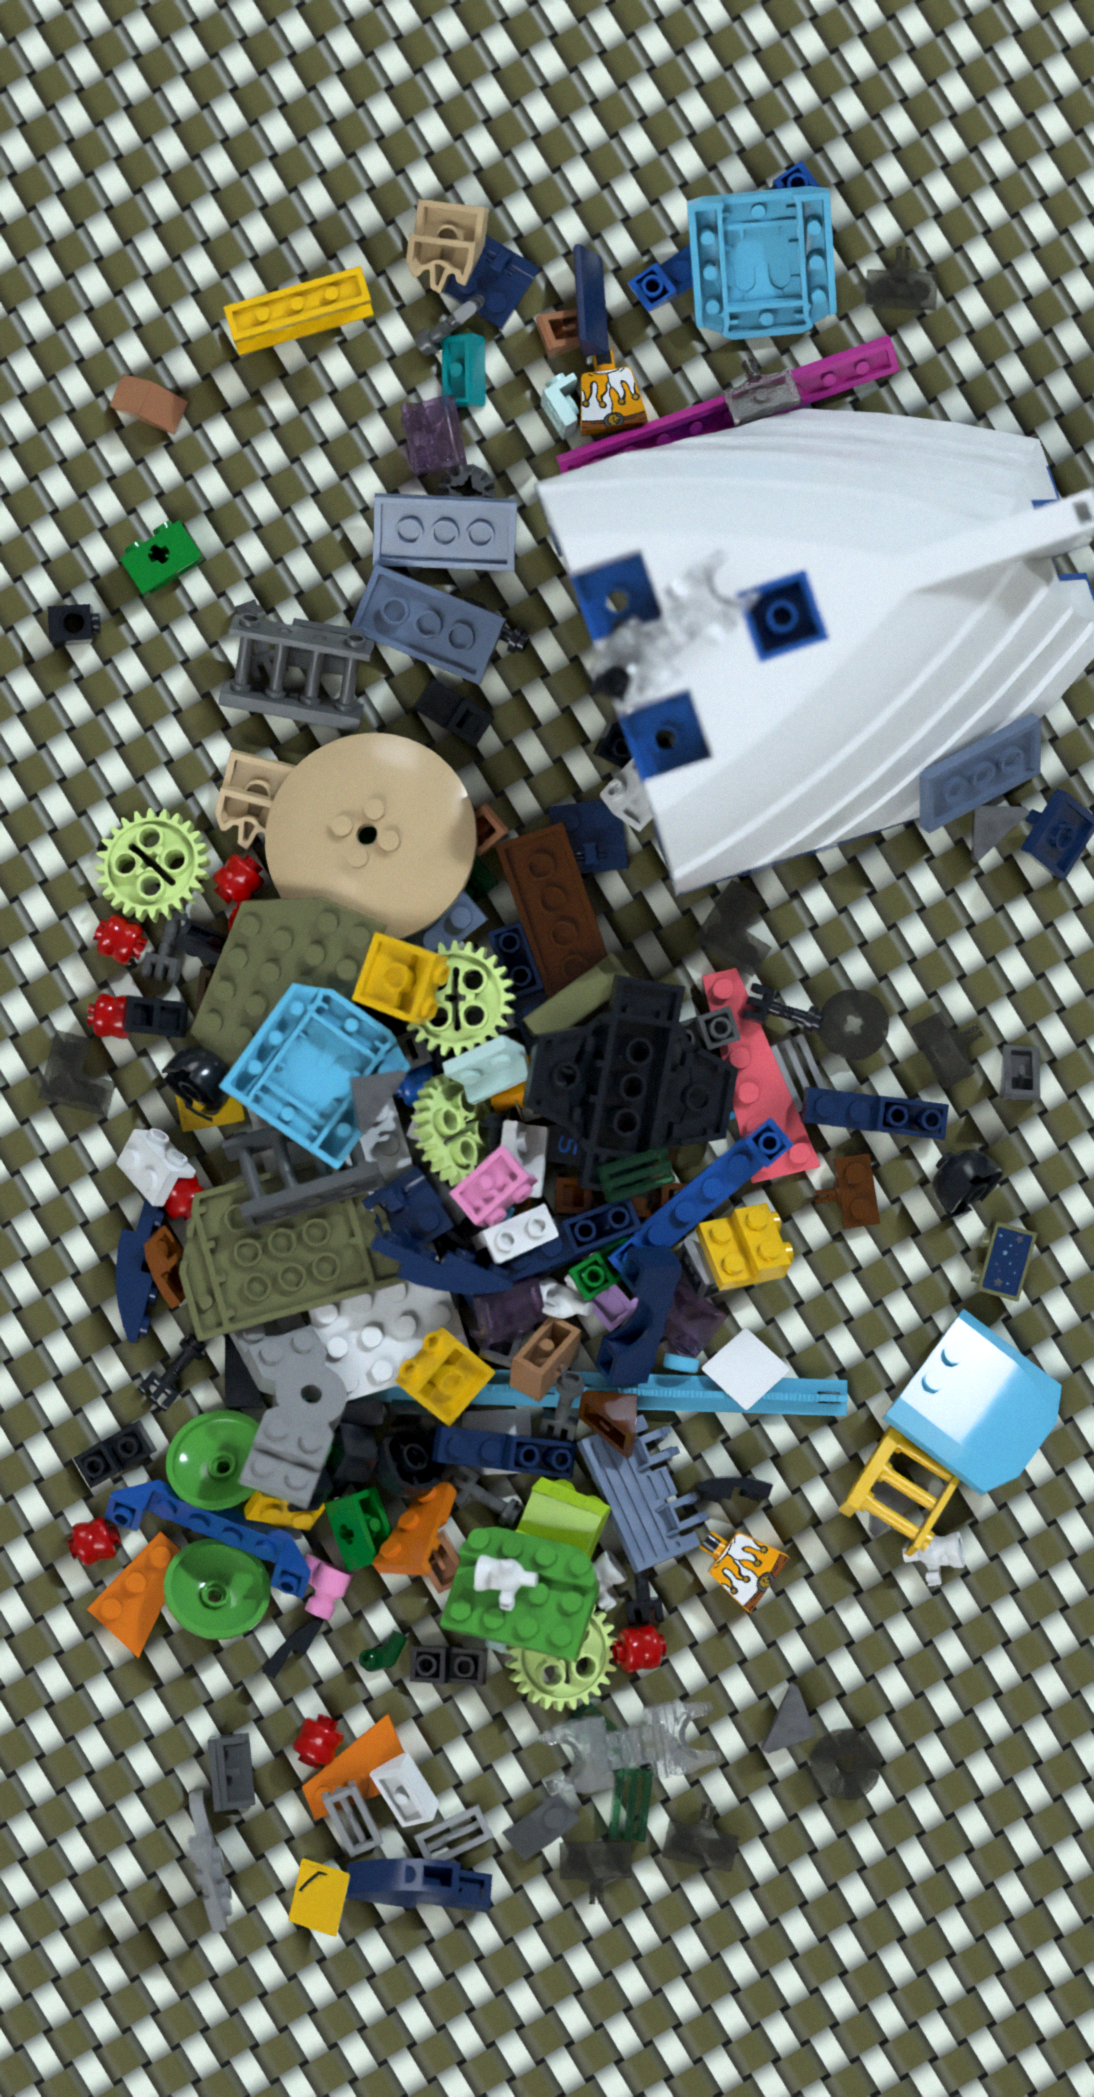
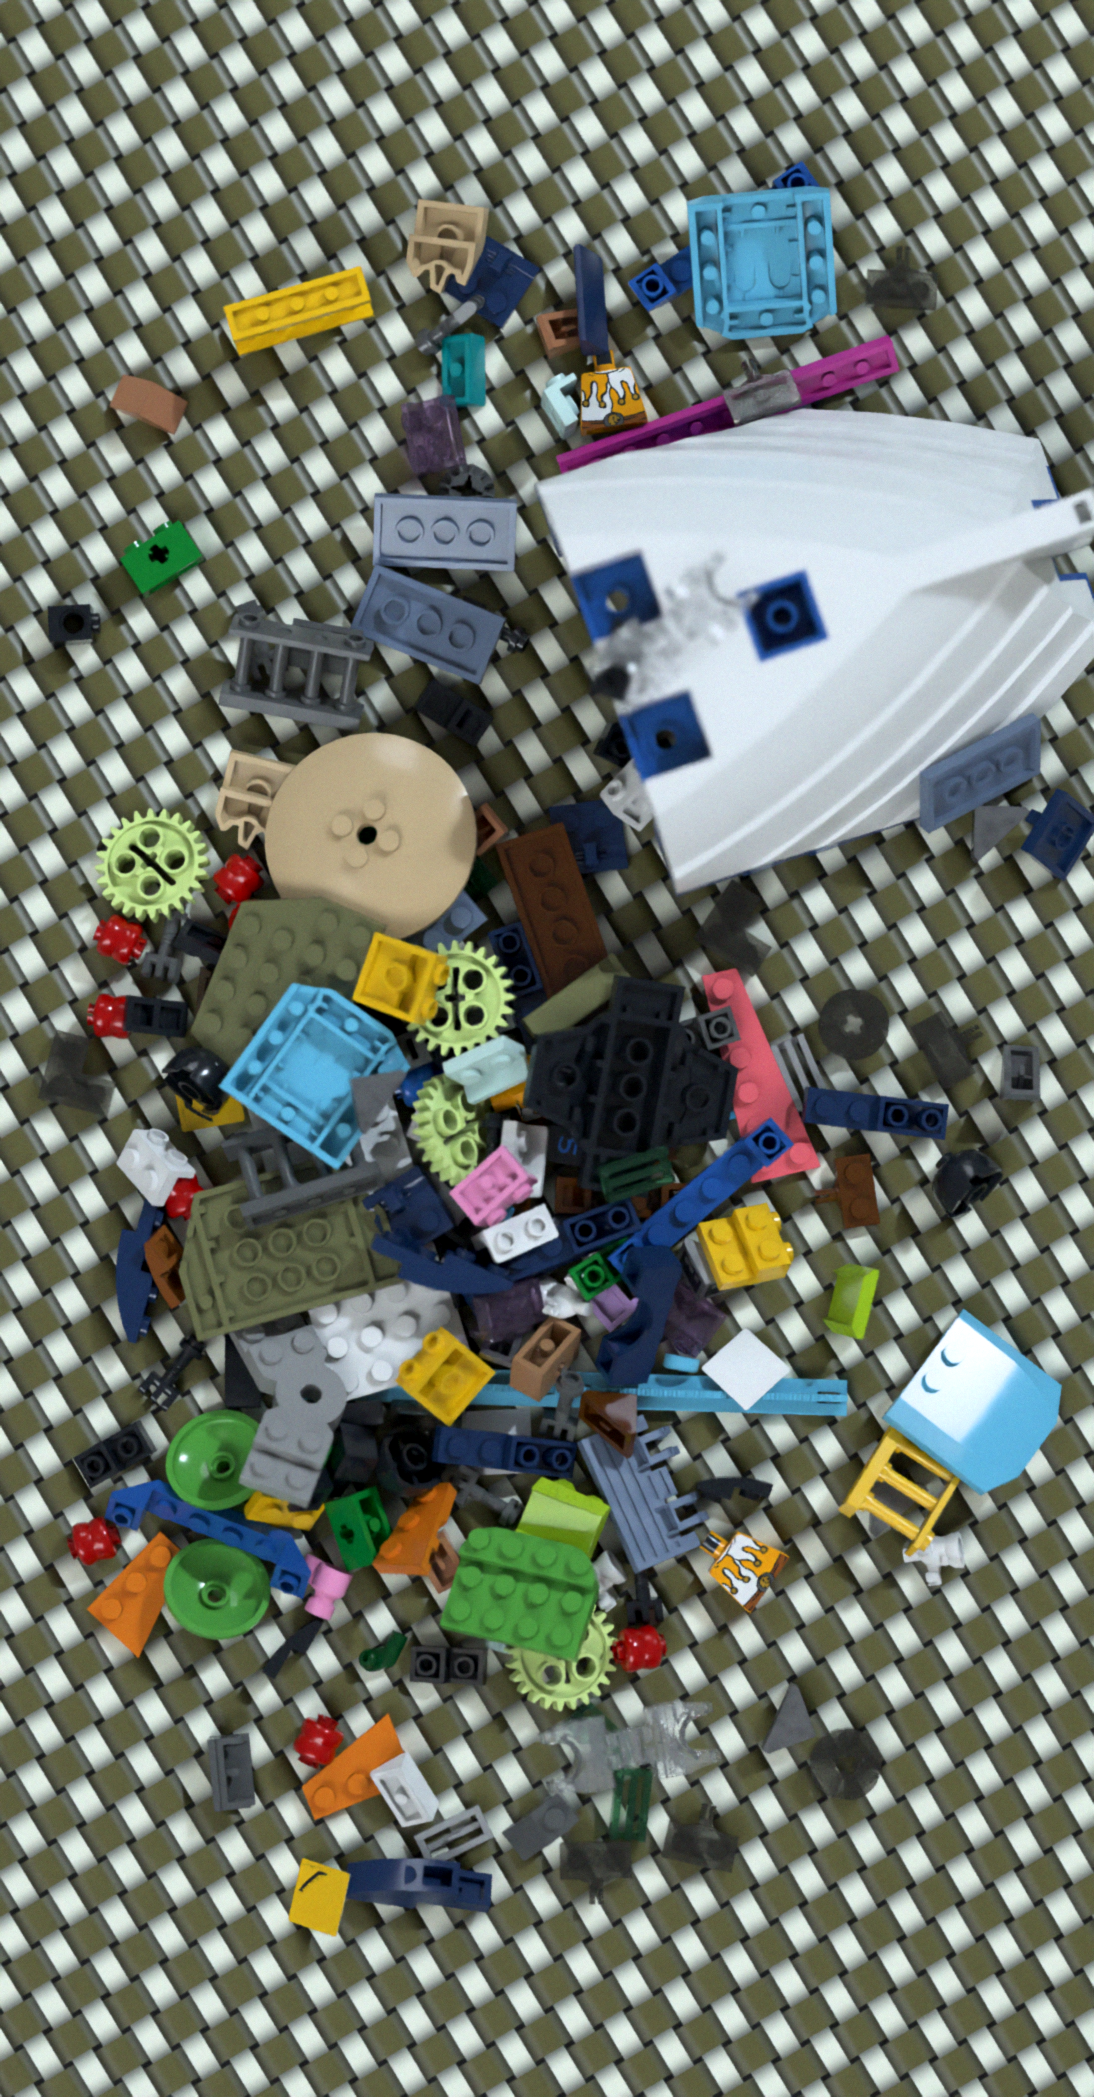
light grey wing [188,1789,232,1933] -> none
light grey tile [321,1780,383,1858] -> none
white piece [474,1554,538,1611] -> none
black hinge [741,983,824,1034] -> none
brick [971,1221,1037,1302] -> none
none -> lime slope [822,1263,879,1340]

